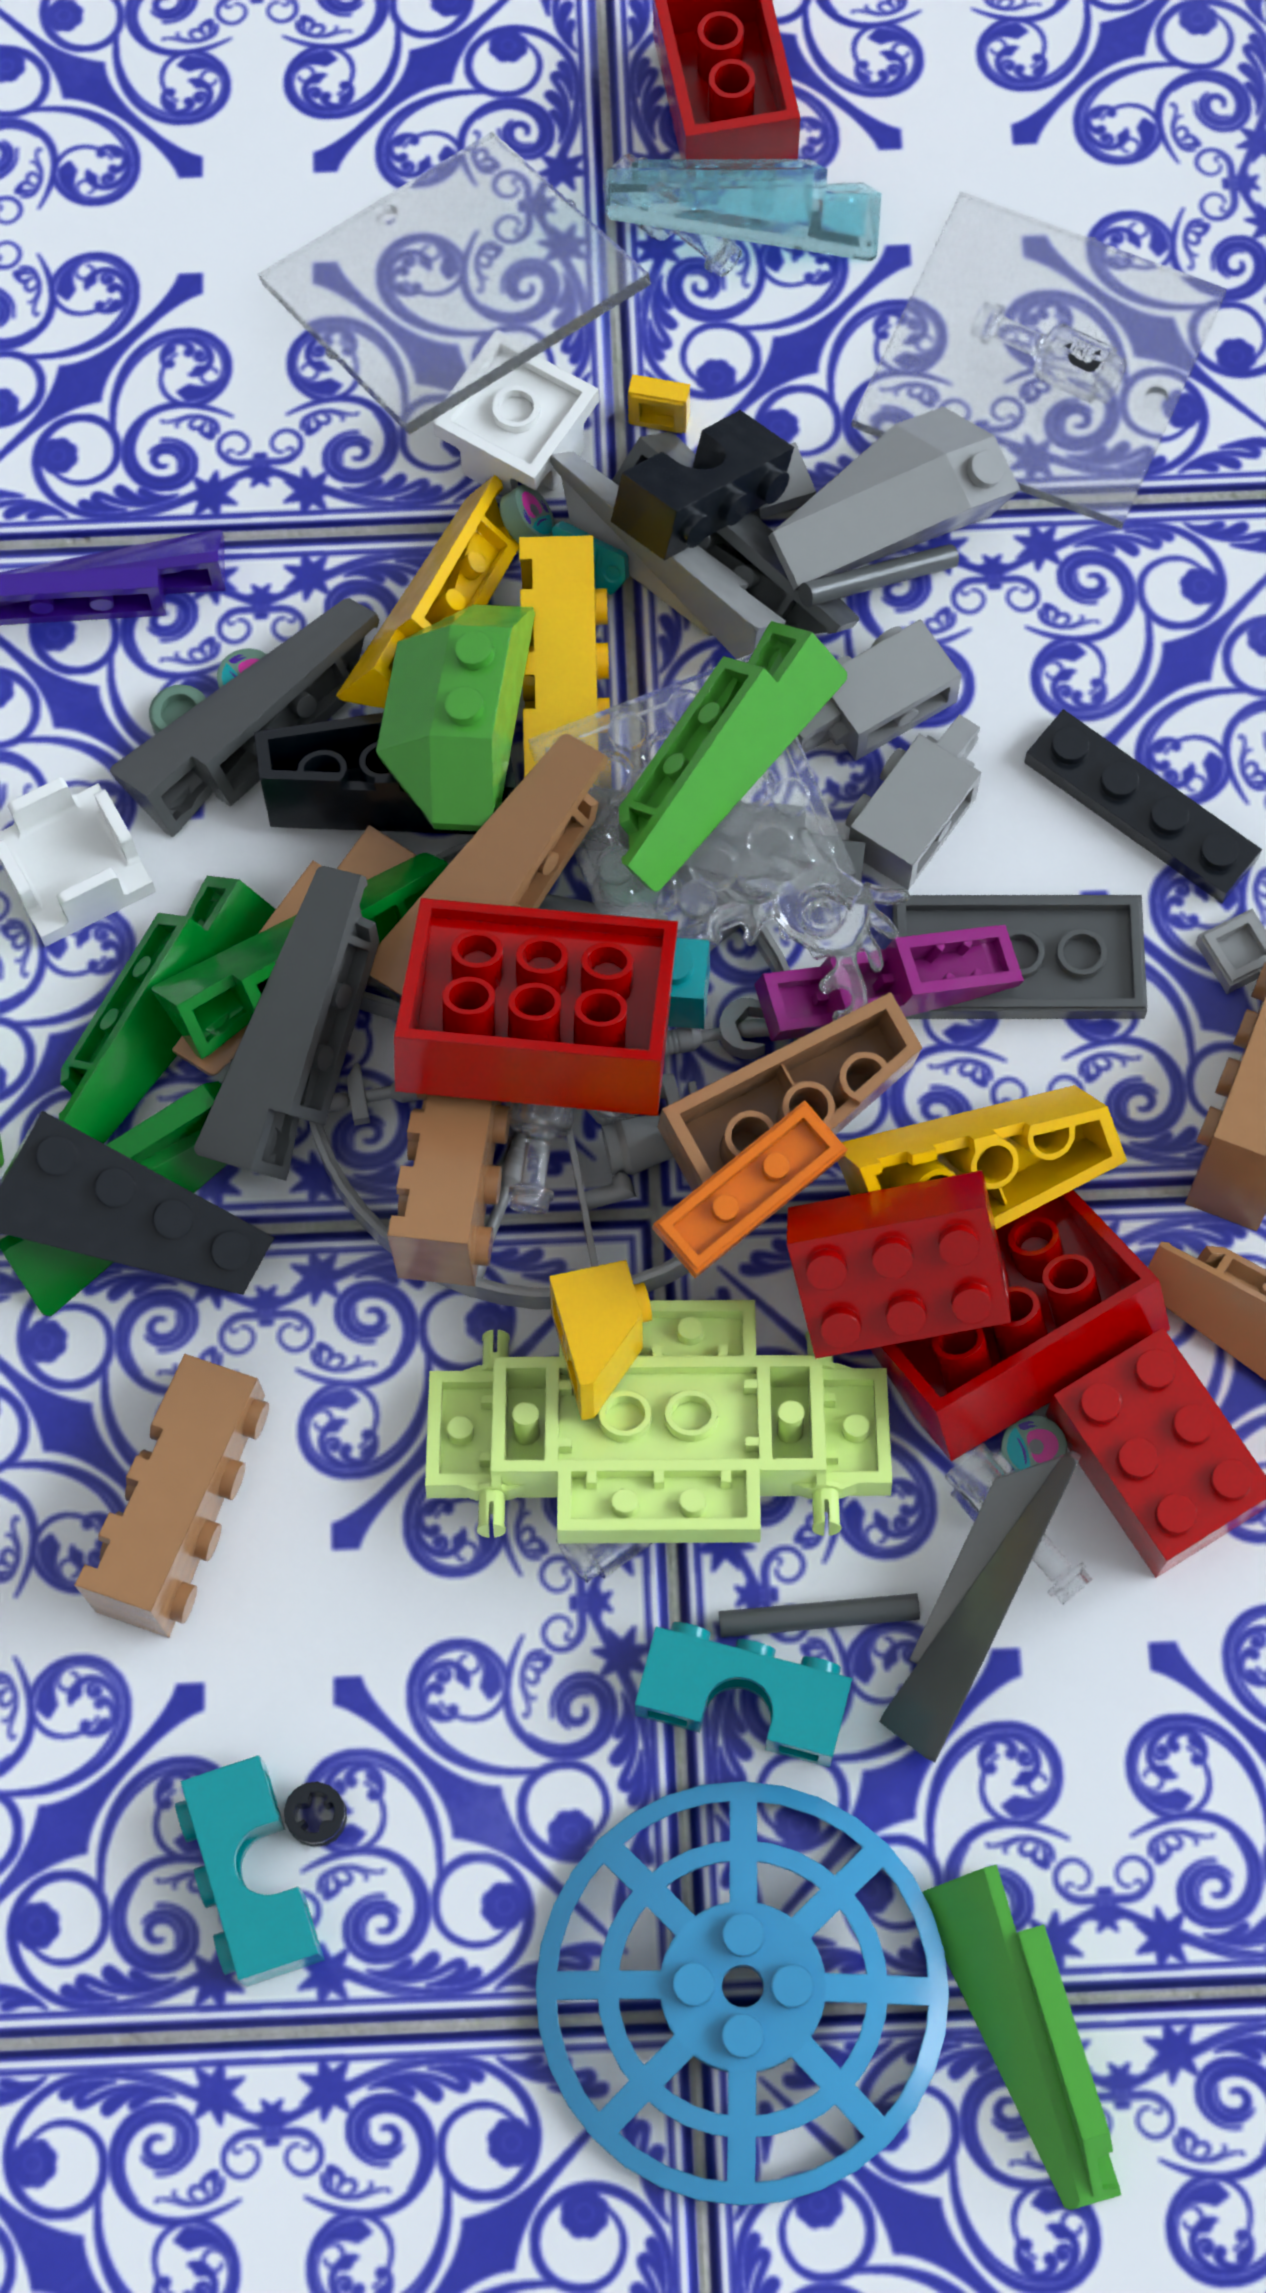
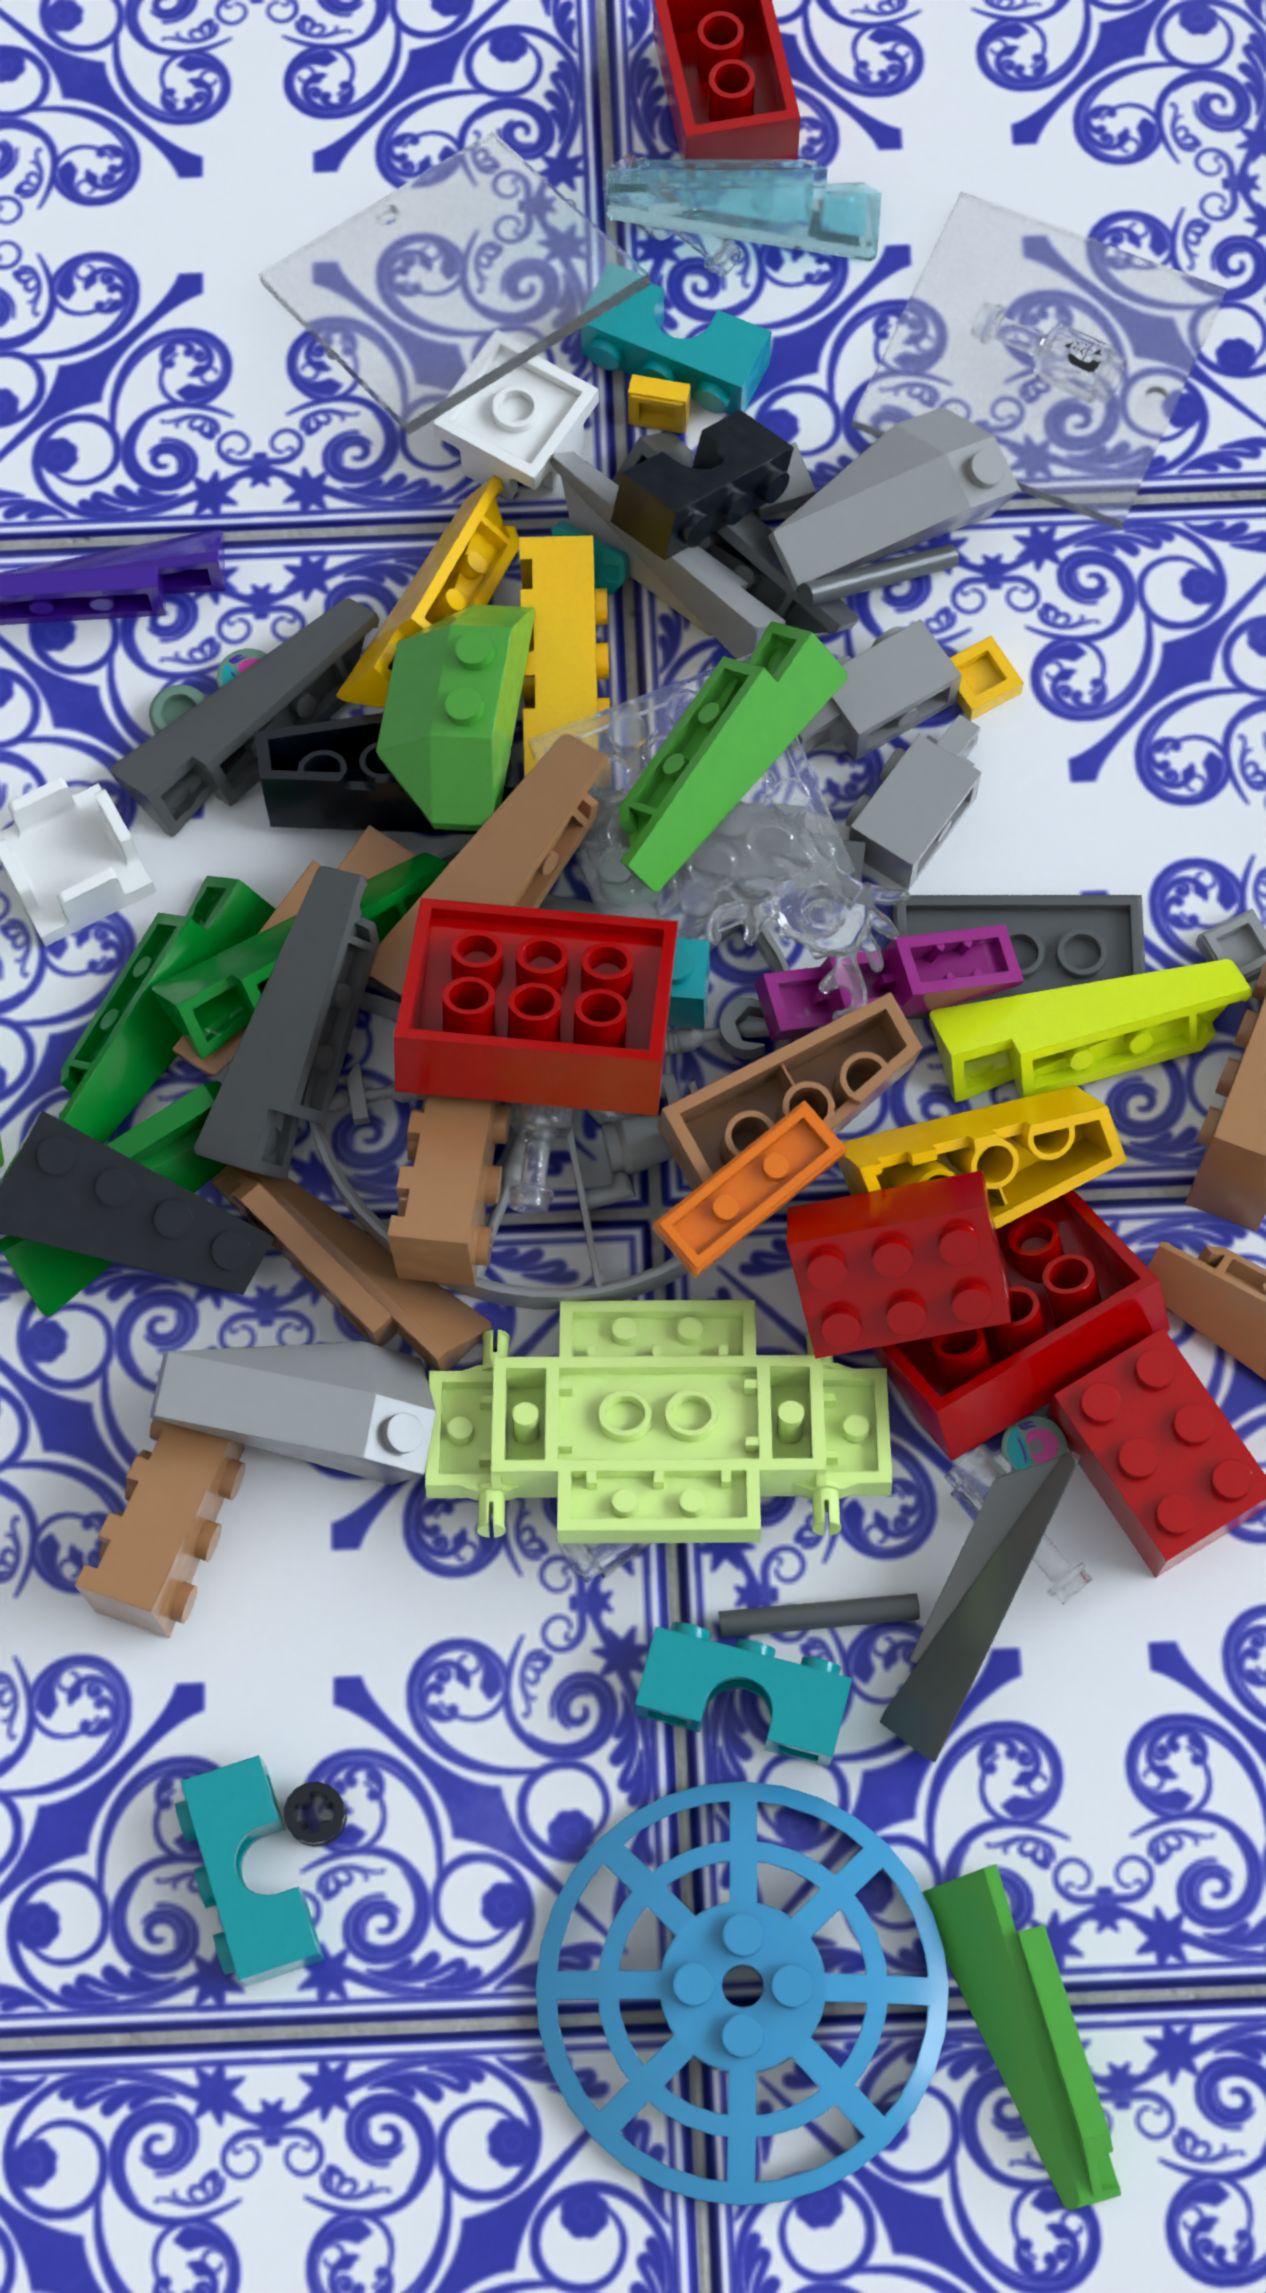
sand green tile [500,484,555,543] -> none
yellow slope [549,1260,652,1420] -> none
black plate [1024,709,1262,903] -> none
none -> light grey wedge [150,1341,436,1485]
none -> medium nougat wedge [210,1164,492,1371]
none -> teal arch [580,267,772,415]
none -> neon yellow wedge [929,959,1251,1103]
none -> yellow tile [950,635,1024,721]

